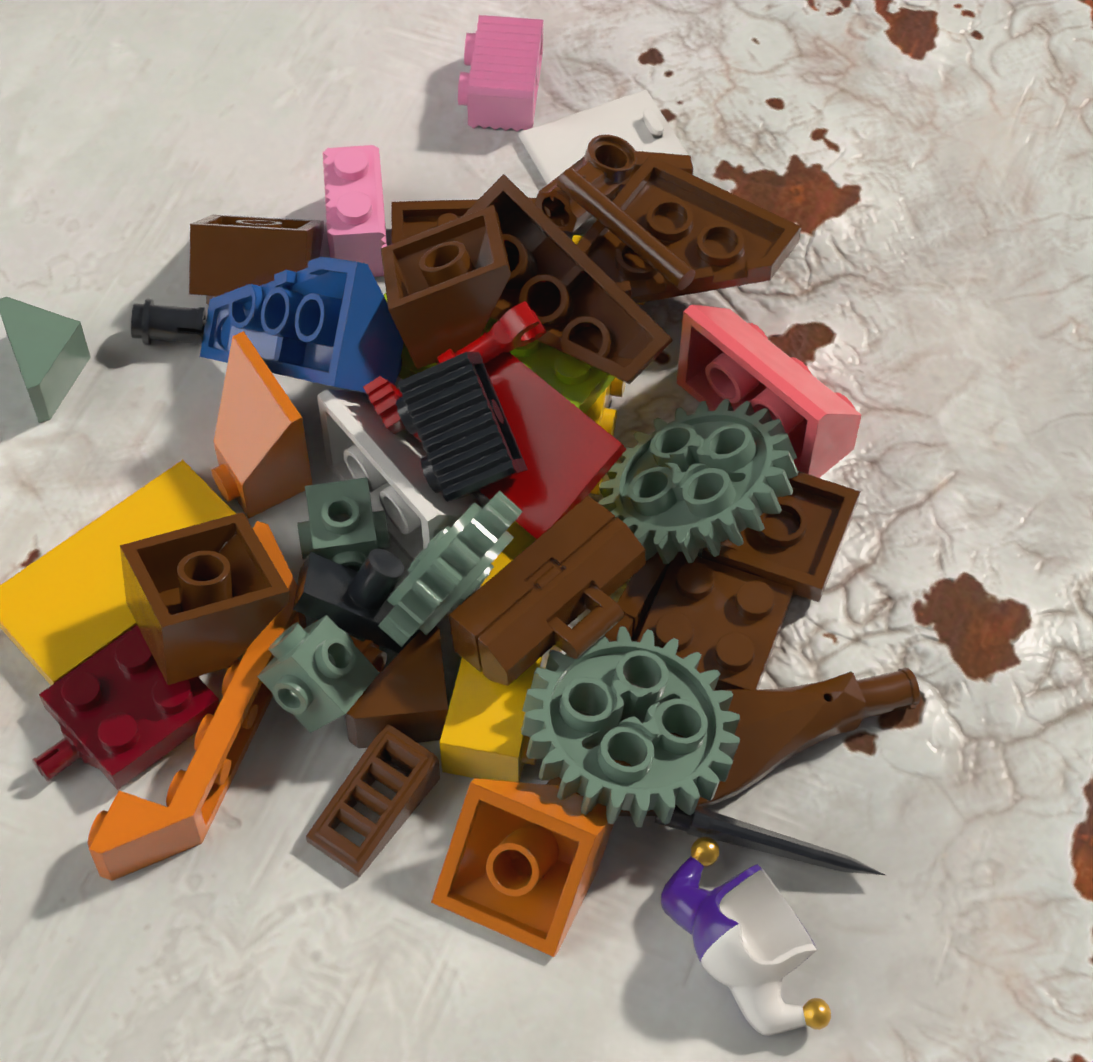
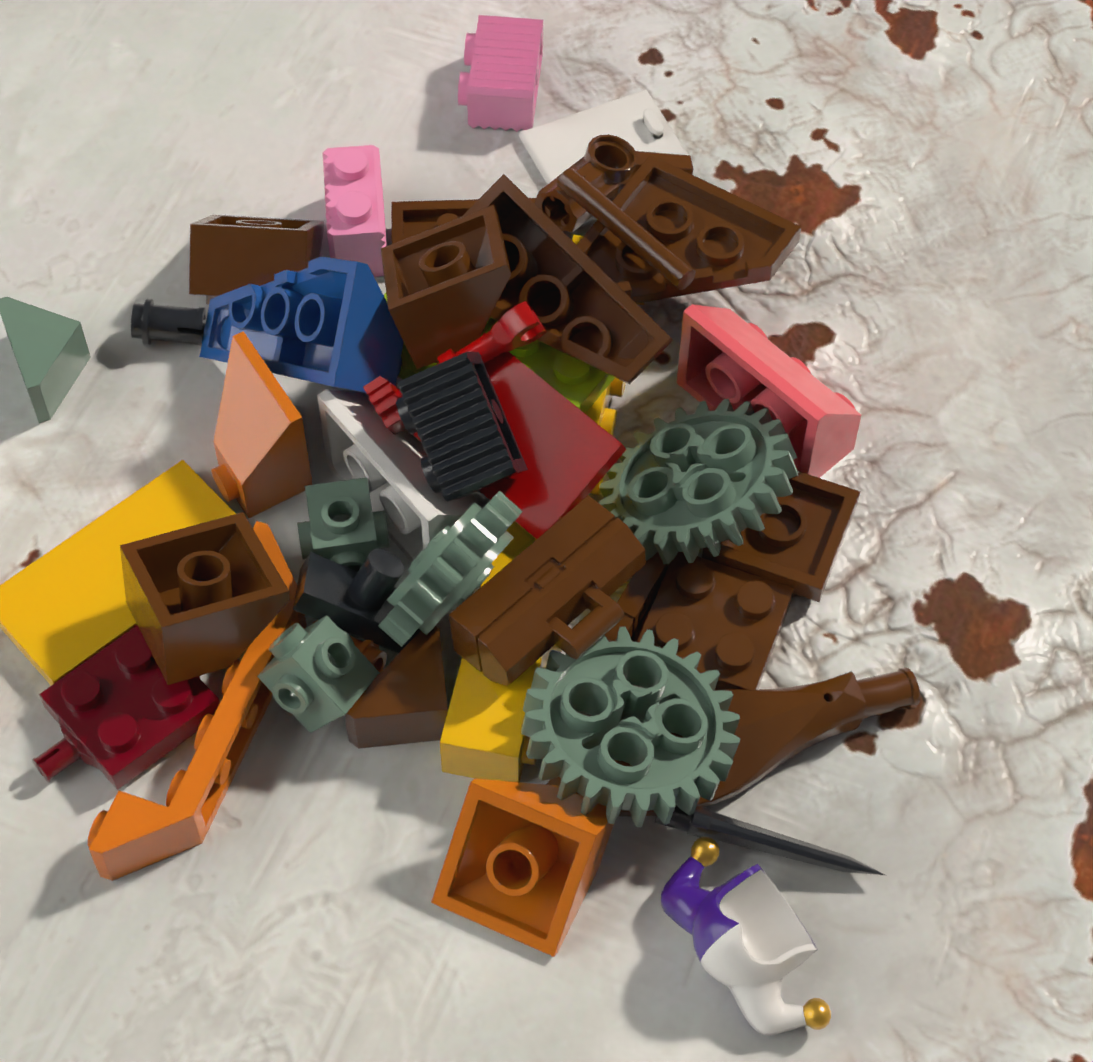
reddish brown slope [306,724,440,878] -> none

